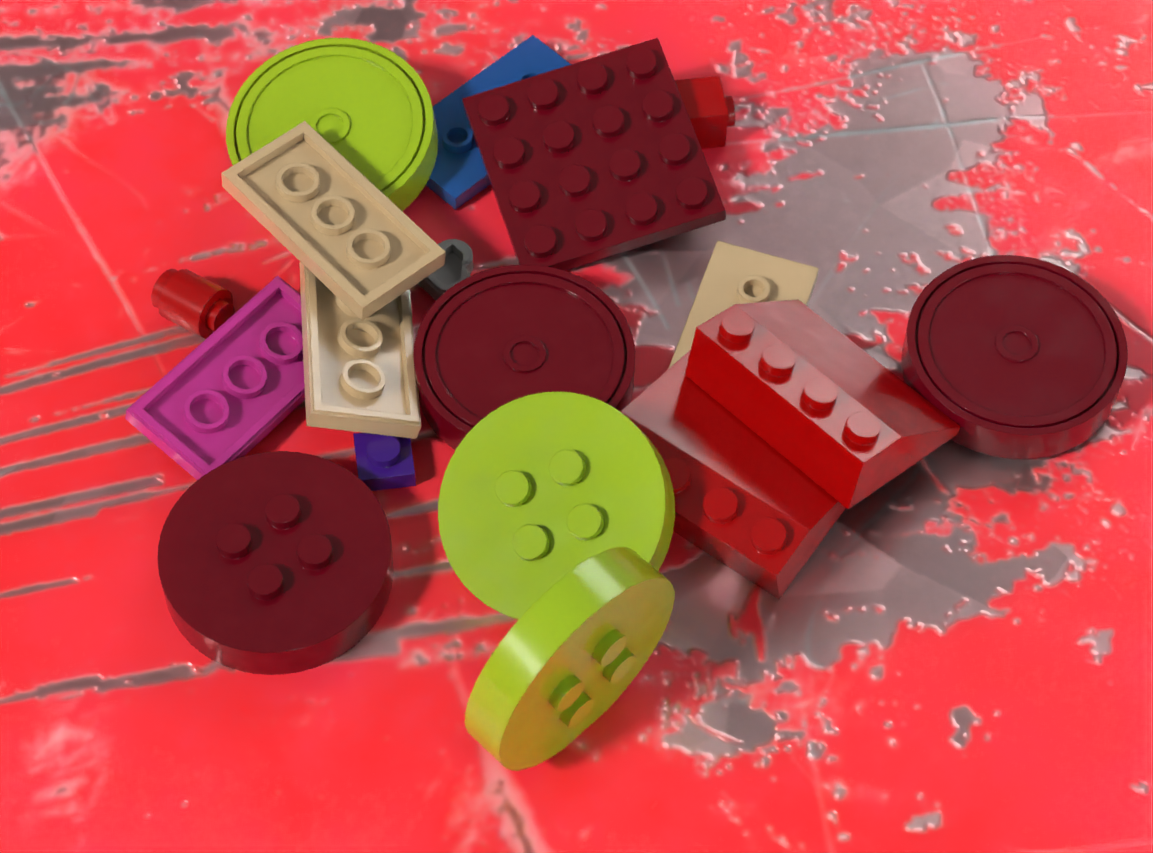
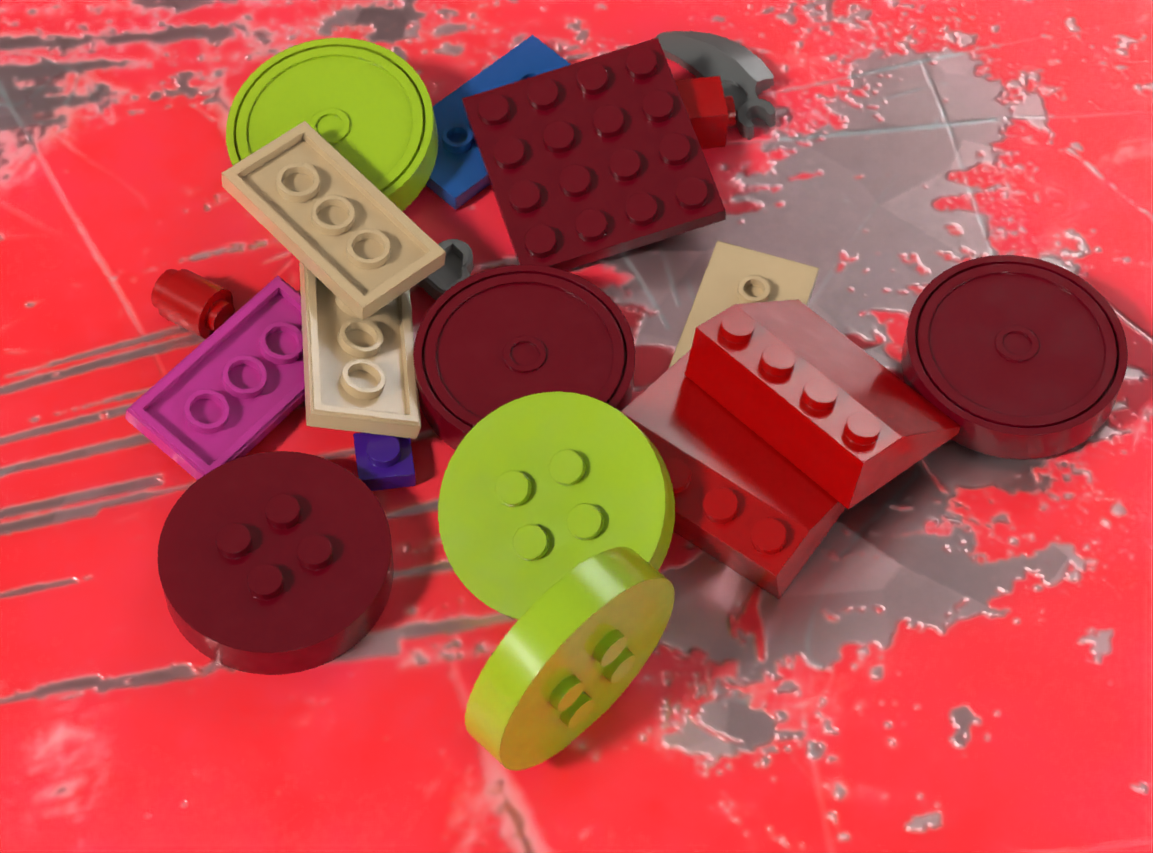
none -> dark grey piece [655,31,776,140]

